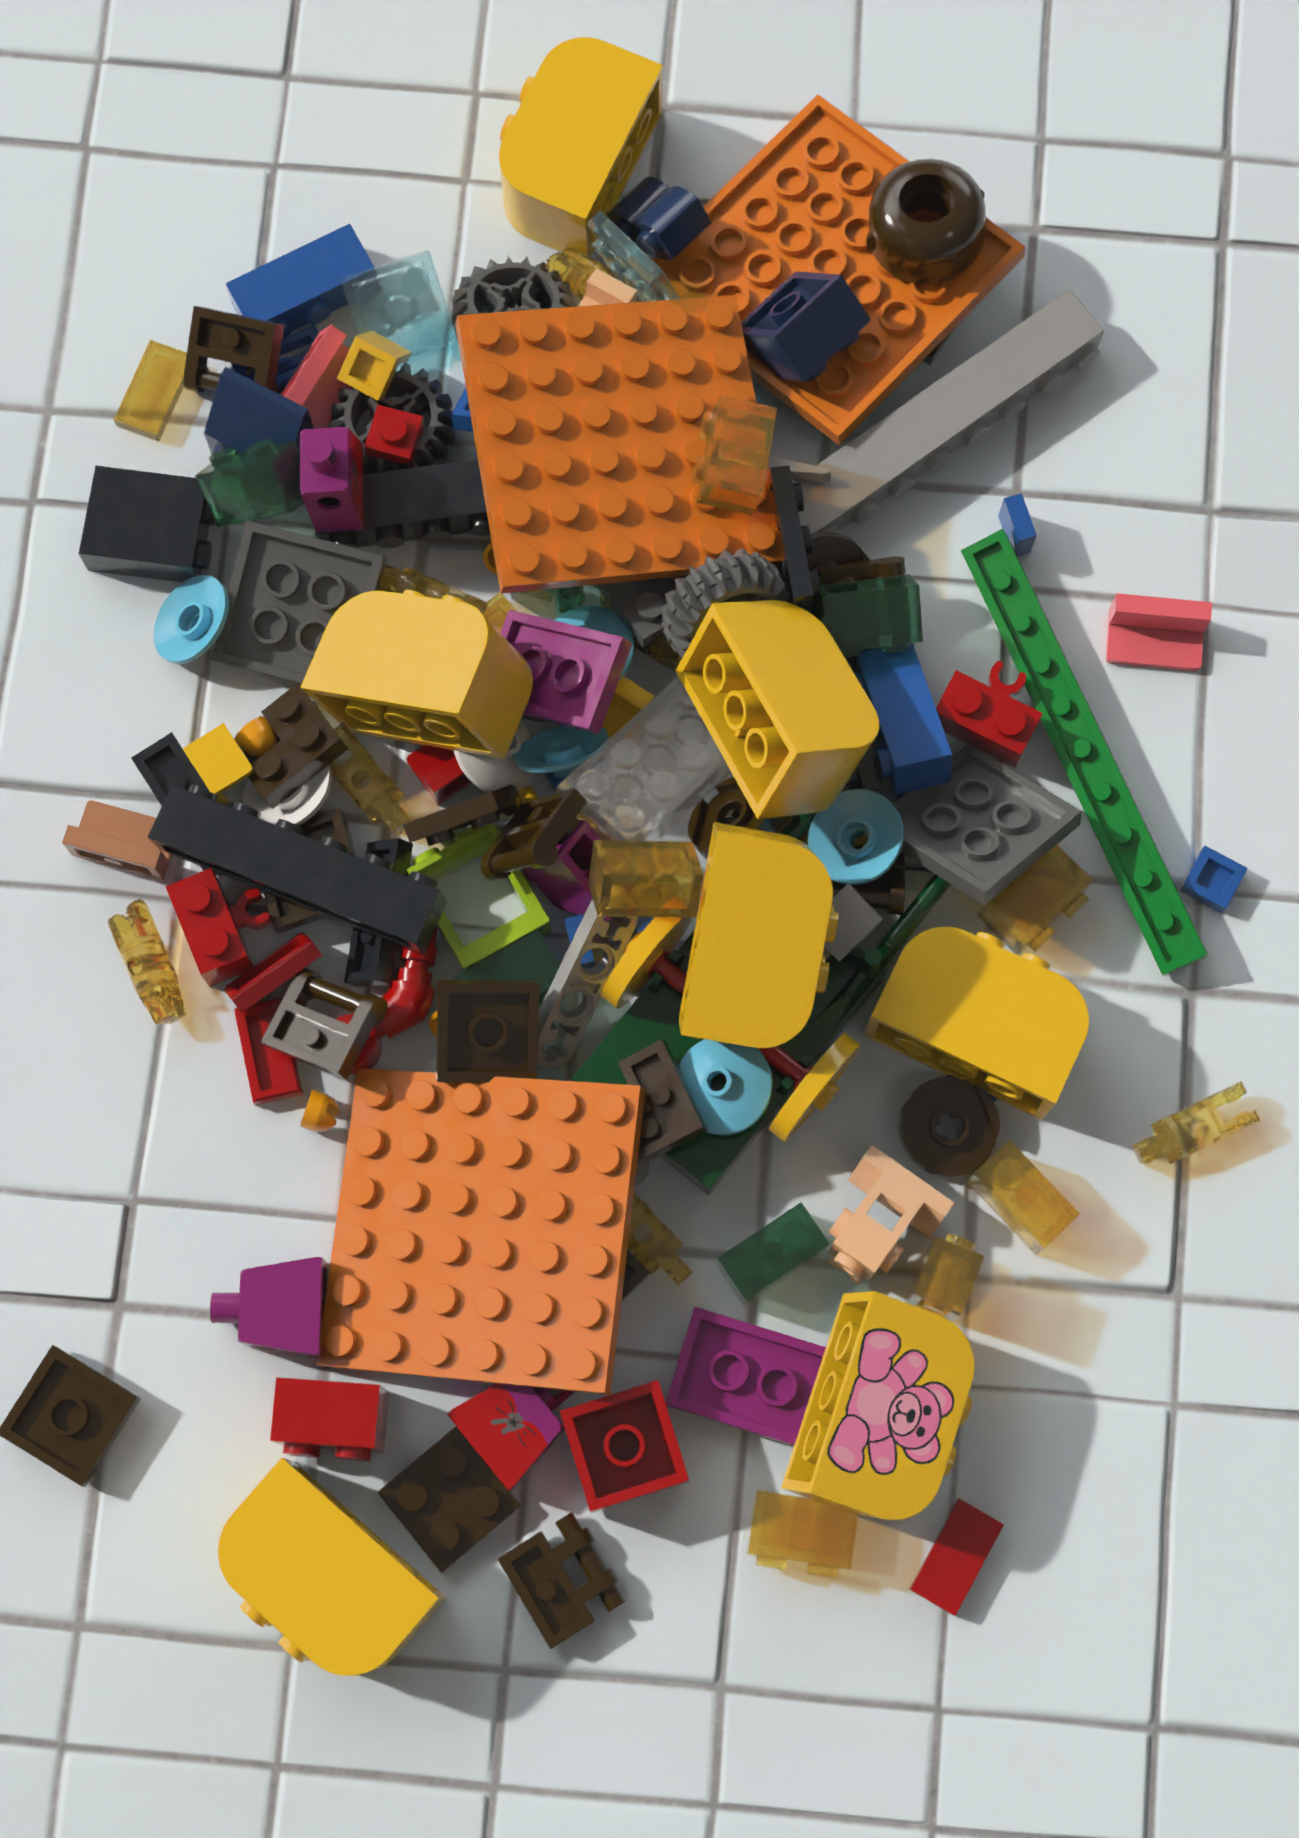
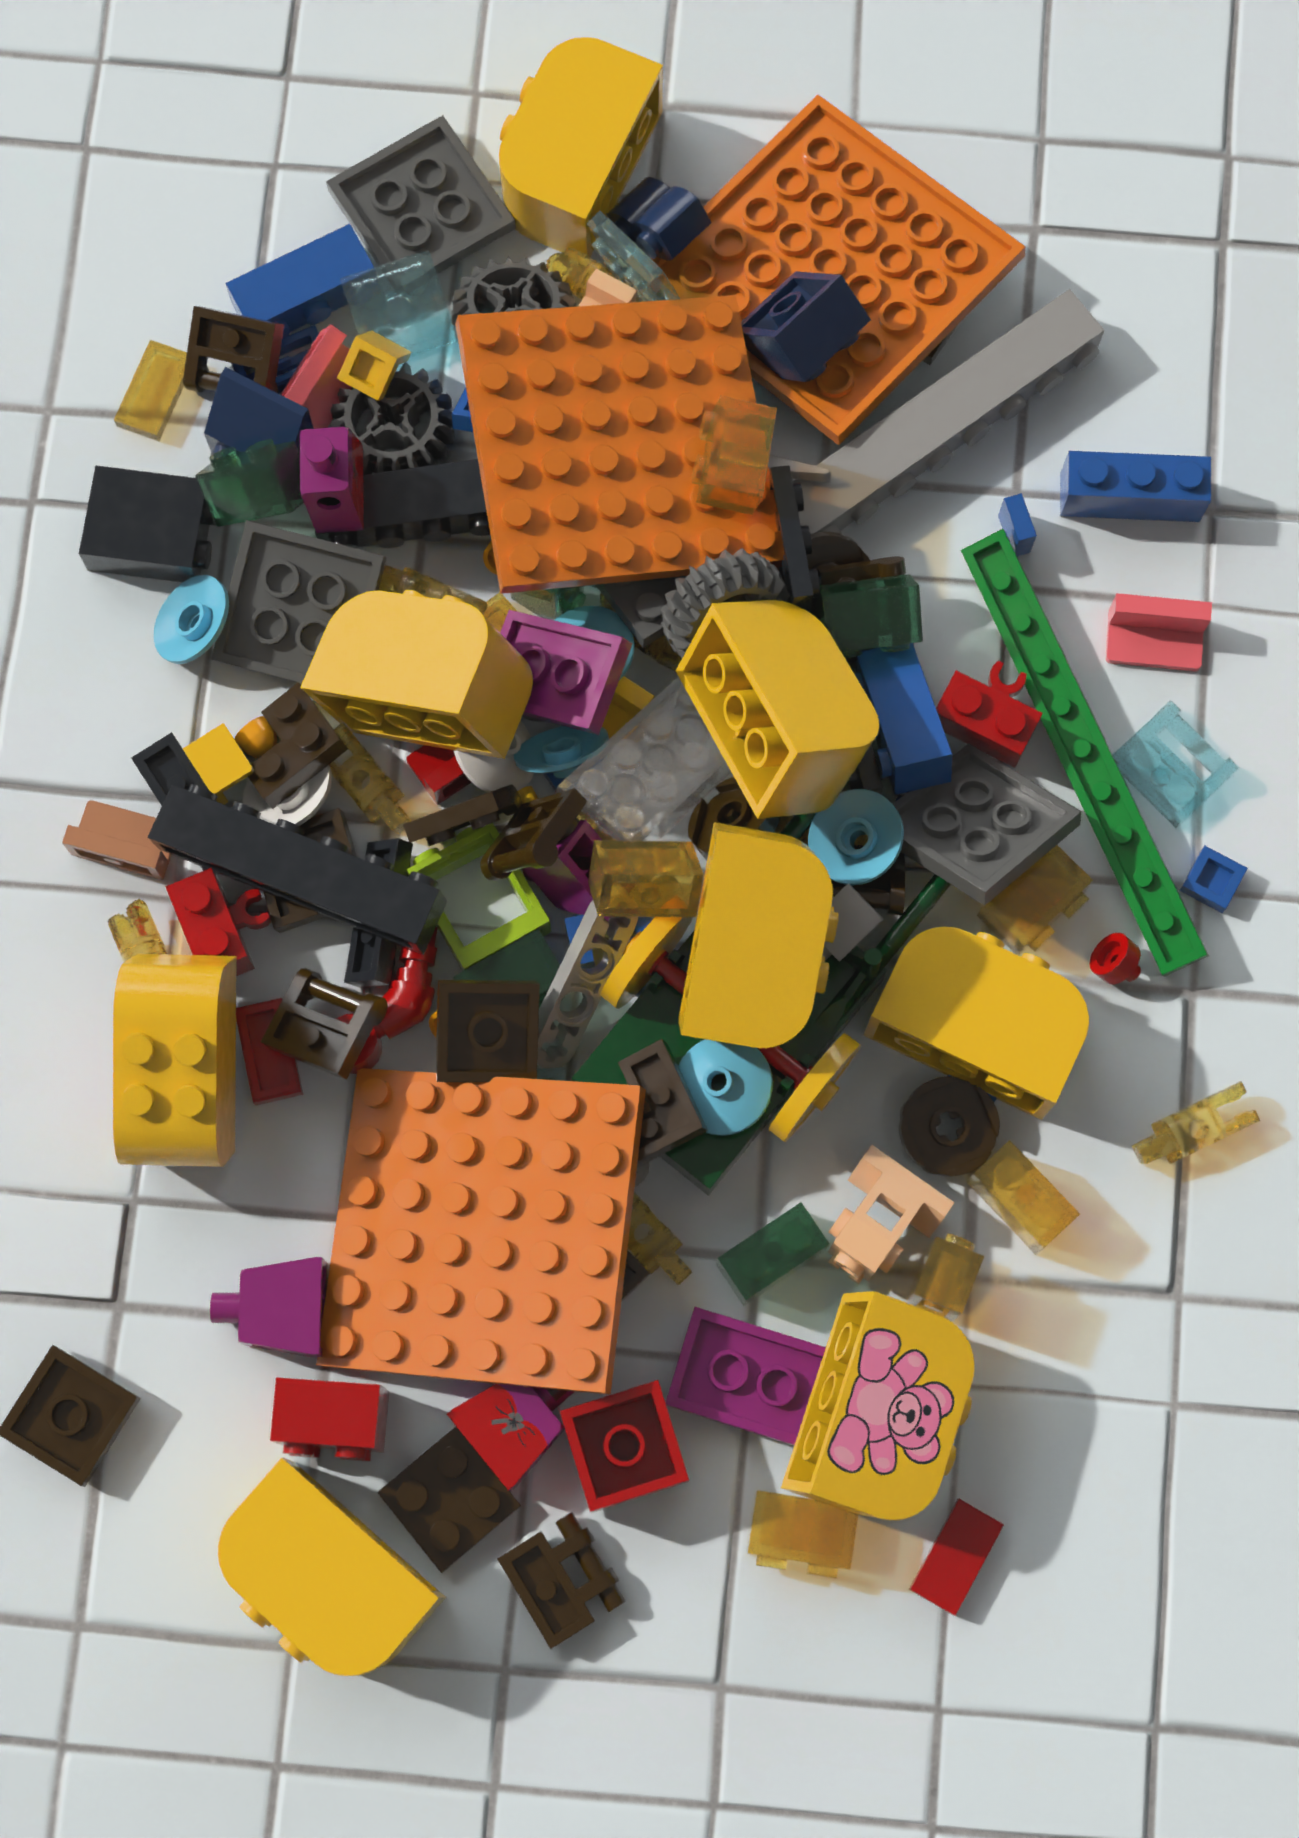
red tile [224,932,322,1013] -> none
light orange hinge [300,1089,340,1132] -> none
red plate [364,405,424,466] -> none
dark brown piece [866,159,986,284] -> none
none -> yellow brick [113,954,236,1167]
none -> dark grey plate [326,115,516,296]
none -> blue brick [1060,451,1211,522]
none -> red tile [1089,933,1141,985]
none -> clear light blue plate [1113,700,1240,828]

